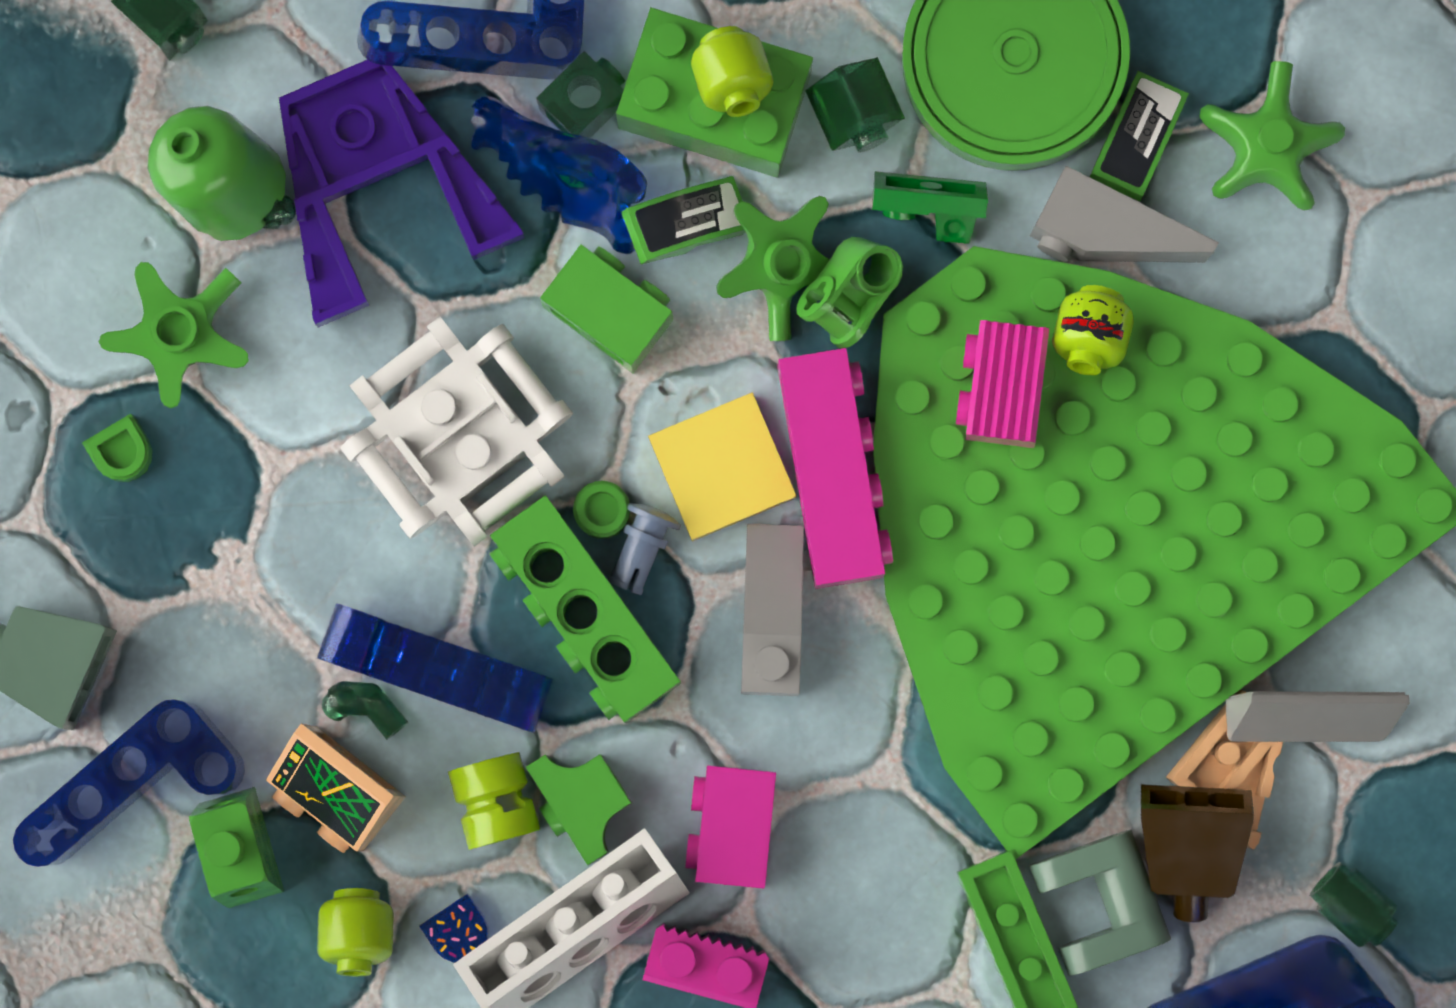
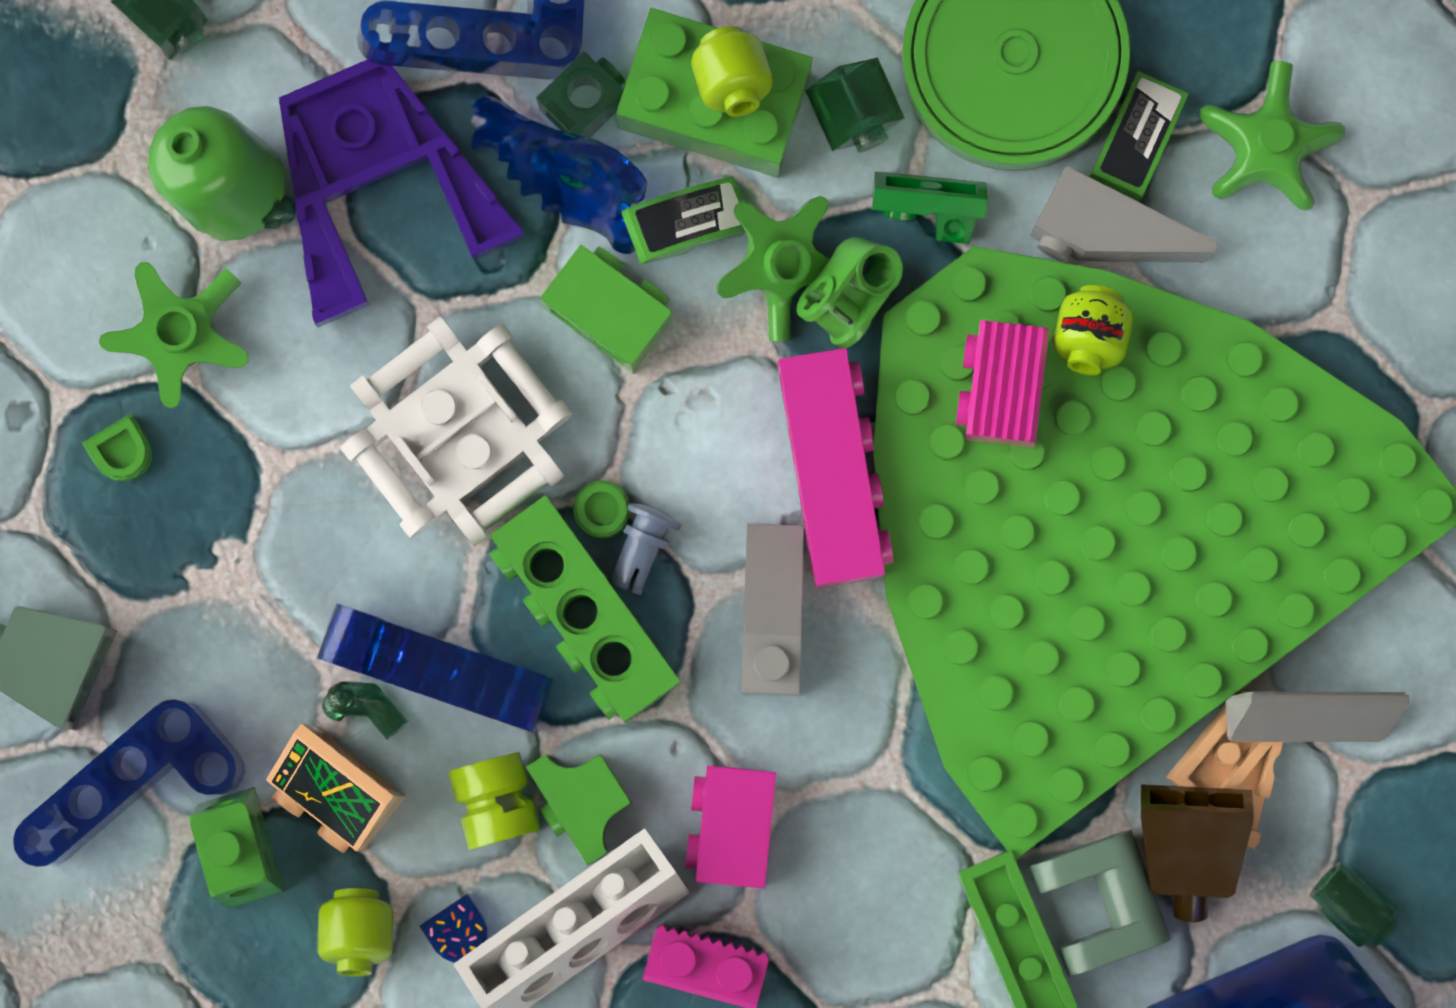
light yellow tile [648,392,797,542] -> none

